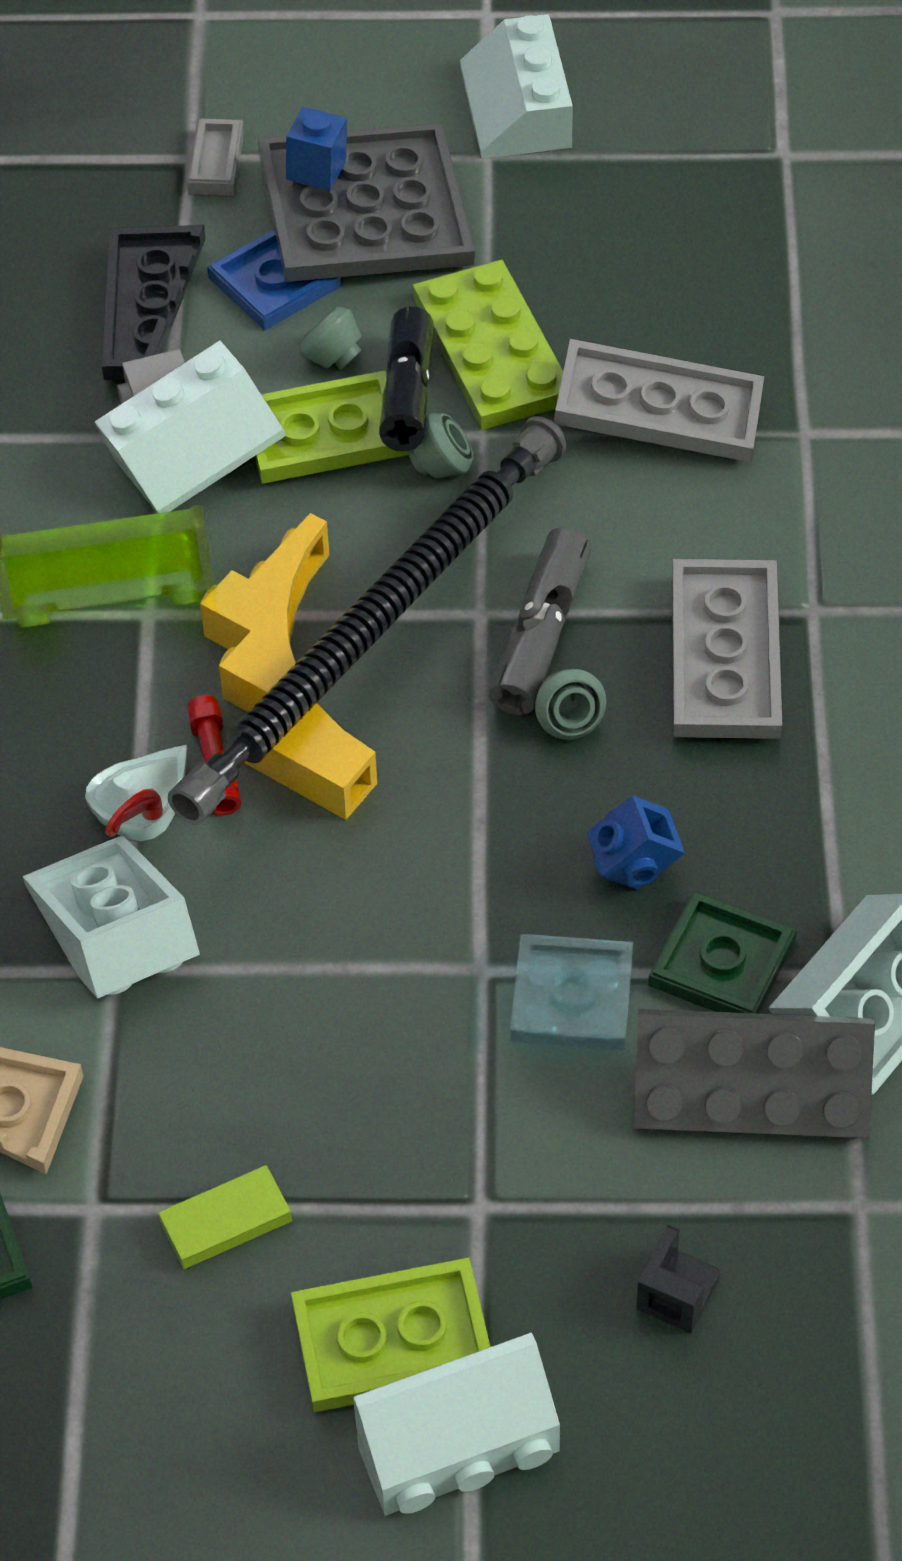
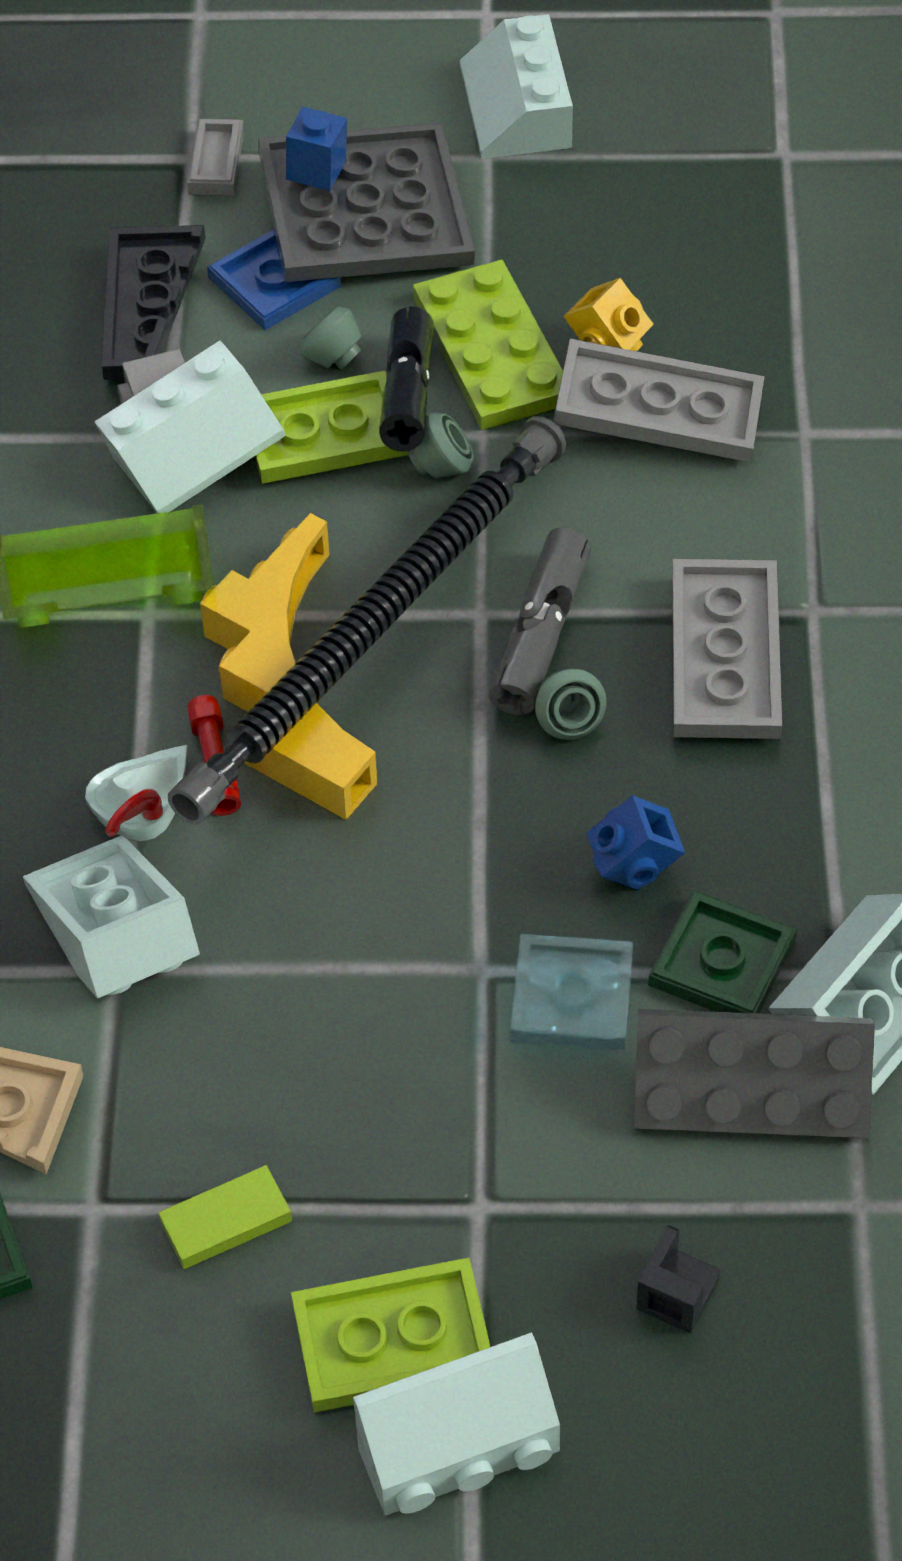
none -> yellow brick [563,278,654,351]

